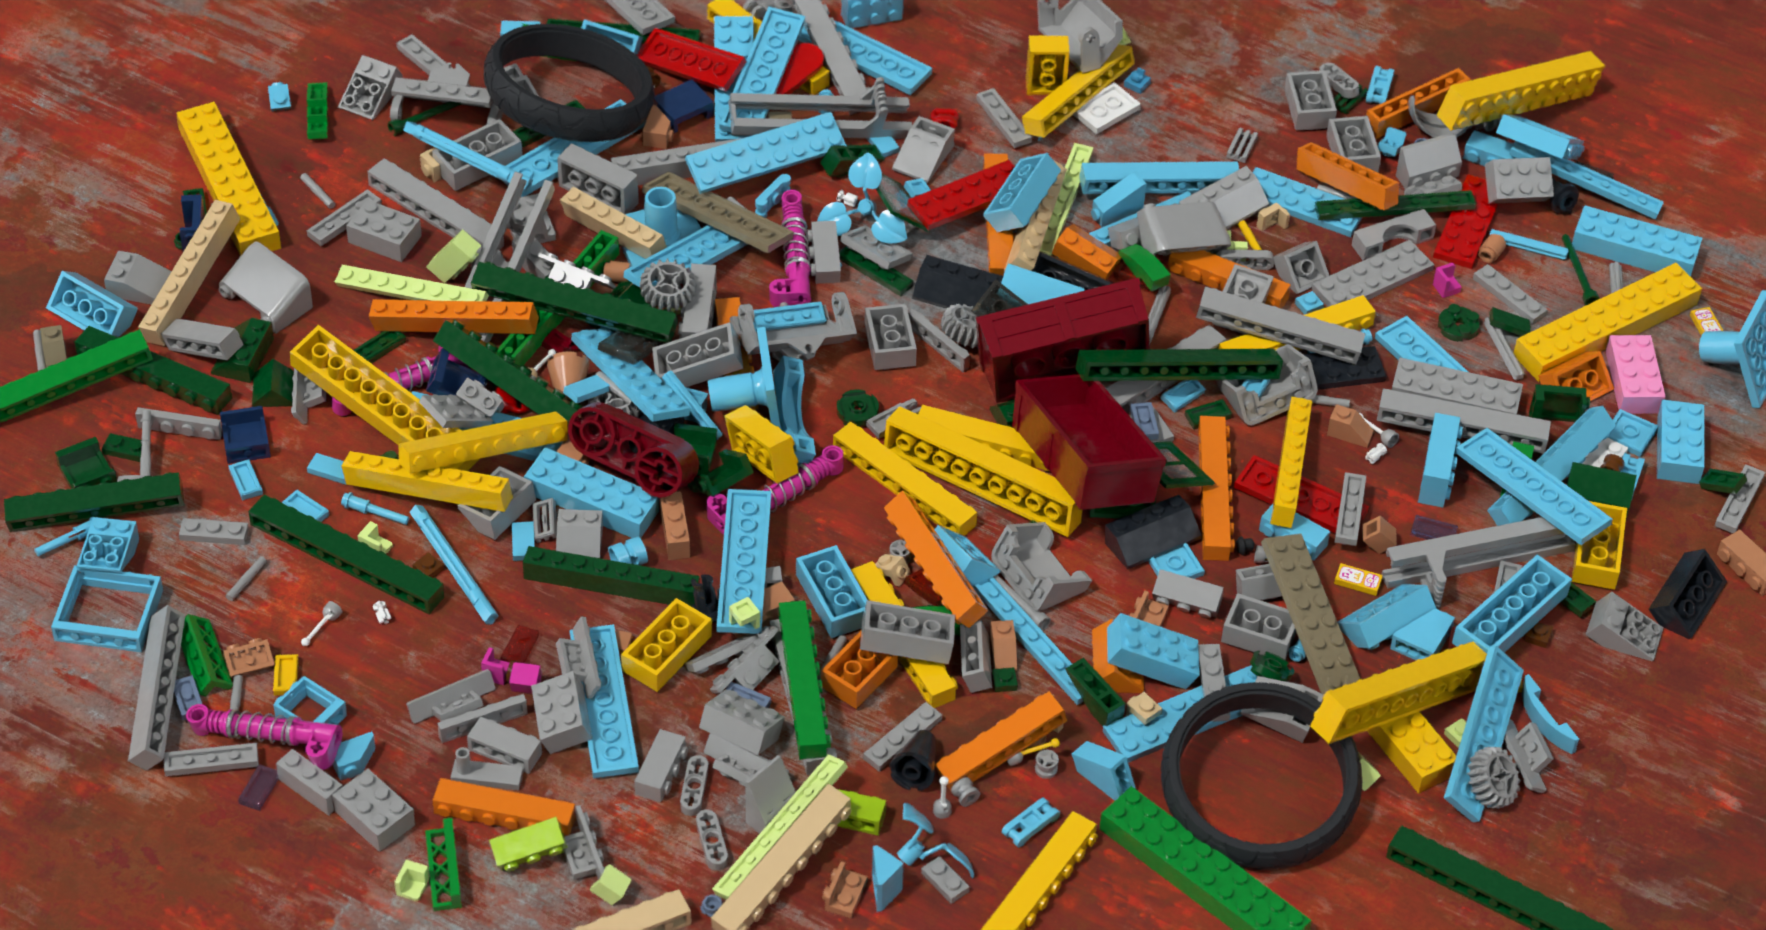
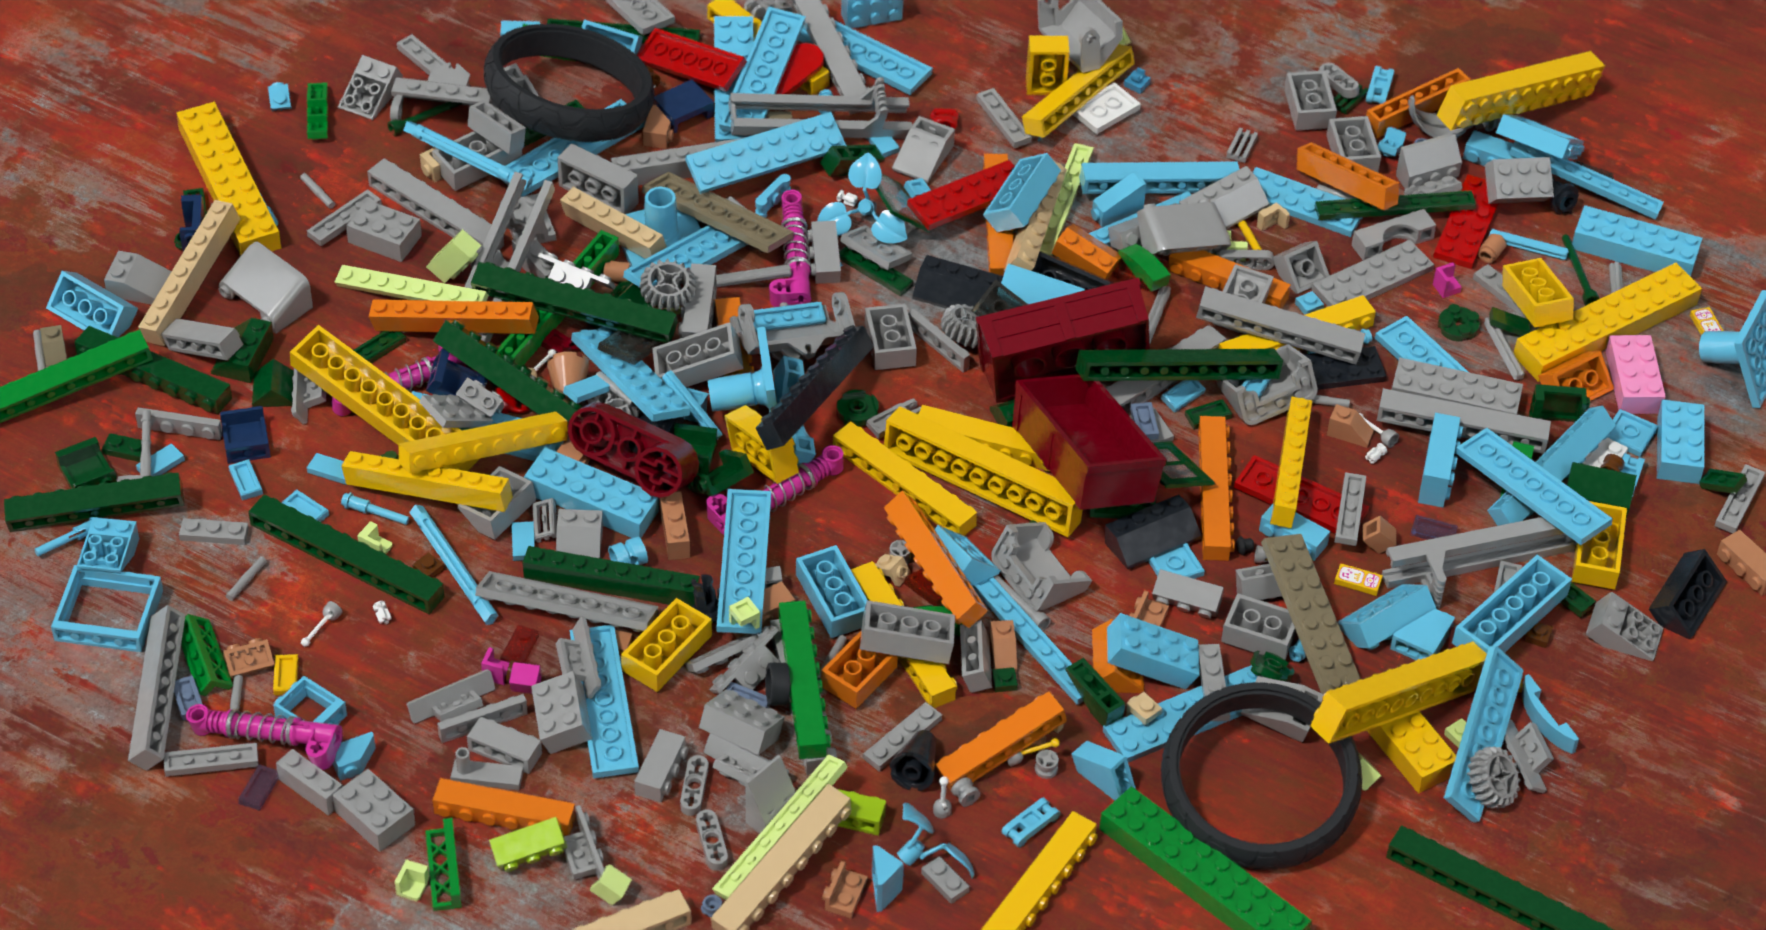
none -> medium azure tile [136,444,185,476]
none -> light grey brick [468,100,526,154]
none -> light grey plate [475,571,659,632]
none -> light grey axle [717,264,792,287]
none -> black brick [756,325,874,450]
none -> black tyre [765,663,790,705]
none -> yellow brick [1502,258,1574,327]

